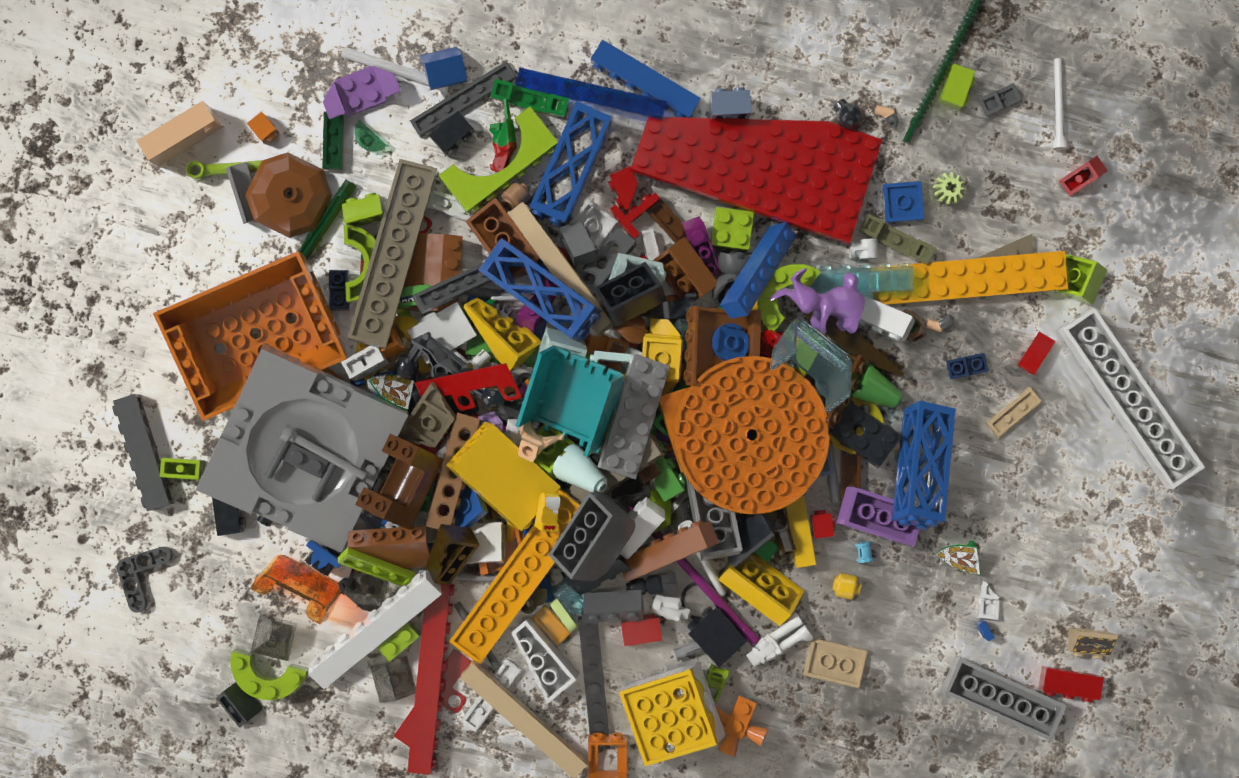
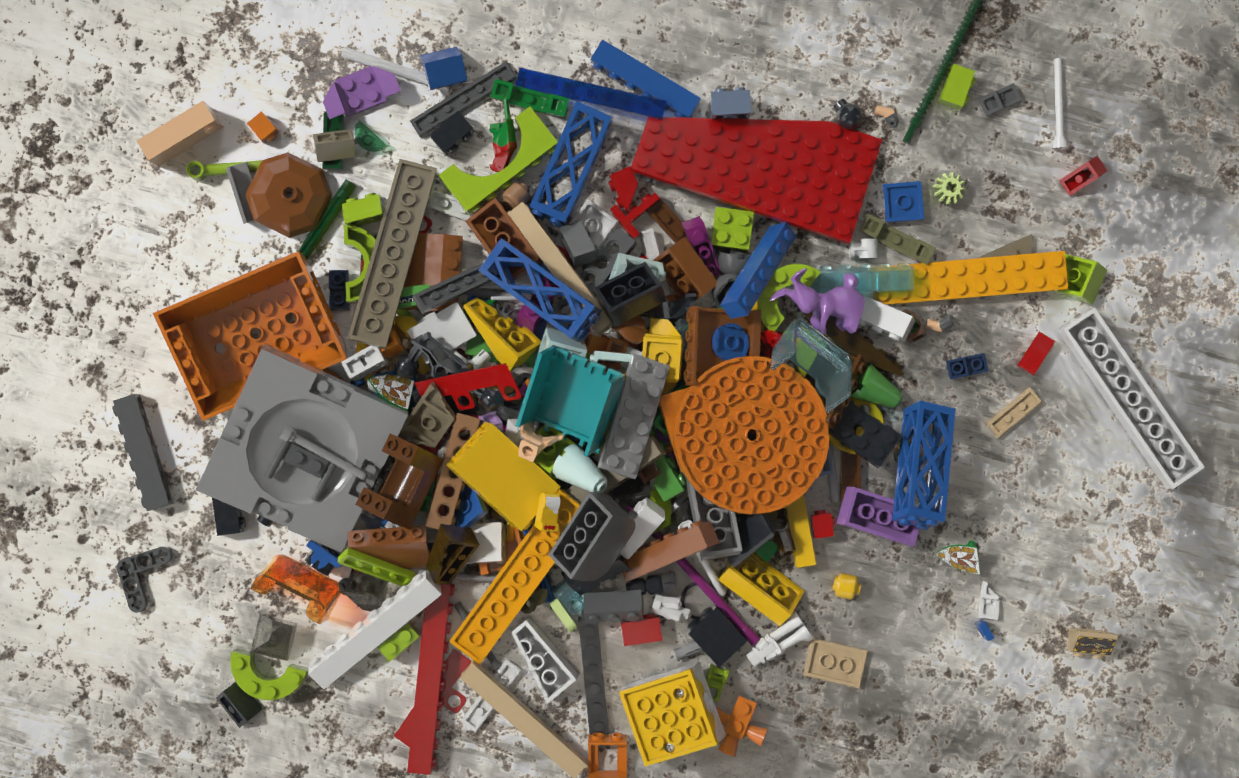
lime brick [160,458,205,480] -> none
clear smoke slope [370,656,416,703] -> none
light orange tile [531,604,571,646] -> none
medium azure bush [855,541,875,563] -> none
light grey brick [940,655,1067,741] -> none
red brick [1038,666,1104,703] -> none
none -> dark tan hinge [313,129,356,162]

